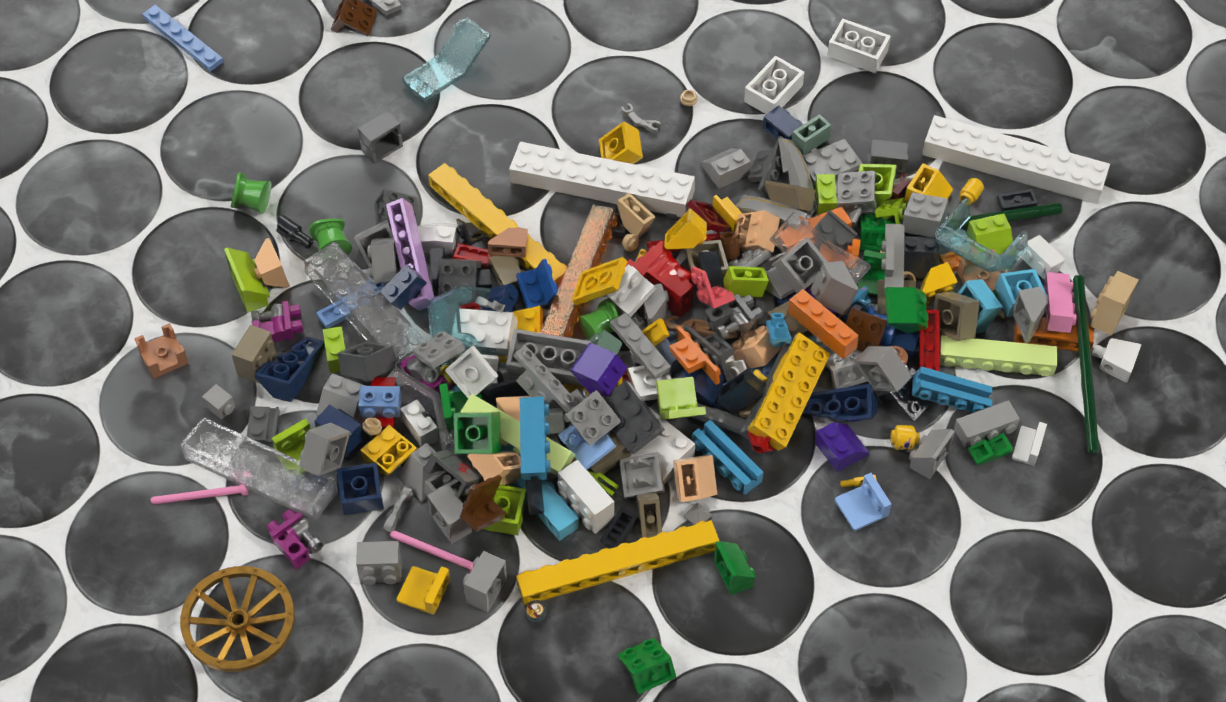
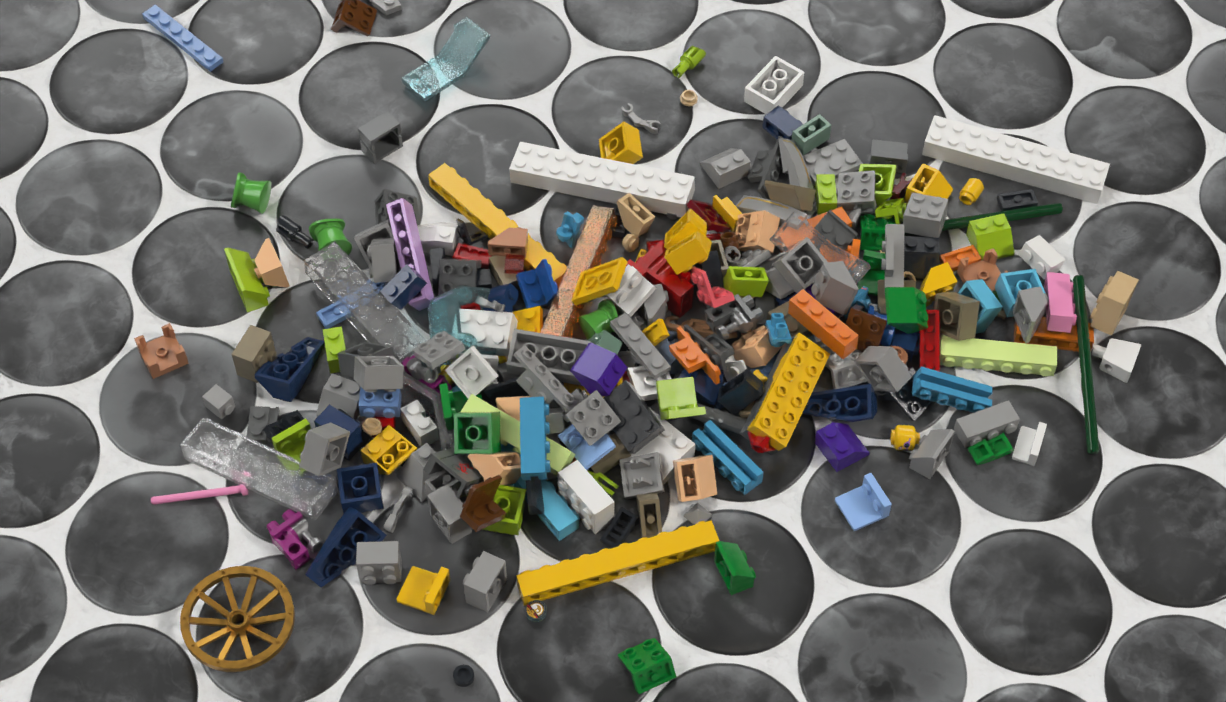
magenta hips [251,301,304,342] -> none
bright pink bar [390,531,474,573] -> none
white brick [827,19,891,73] -> none
yellow pin [840,475,877,487] -> none
clear light blue windscreen [935,198,1028,272] -> none
none -> black slope [263,410,304,443]
none -> dark blue wedge [305,507,387,587]
none -> light grey brick [354,356,404,392]
none -> black tile [453,664,474,687]
none -> clear red tile [504,254,525,274]
none -> dark azure hips [556,211,585,248]
none -> yellow slope [664,231,712,275]
none -> lime arm [672,46,706,78]
none -> light grey axle [724,246,741,263]

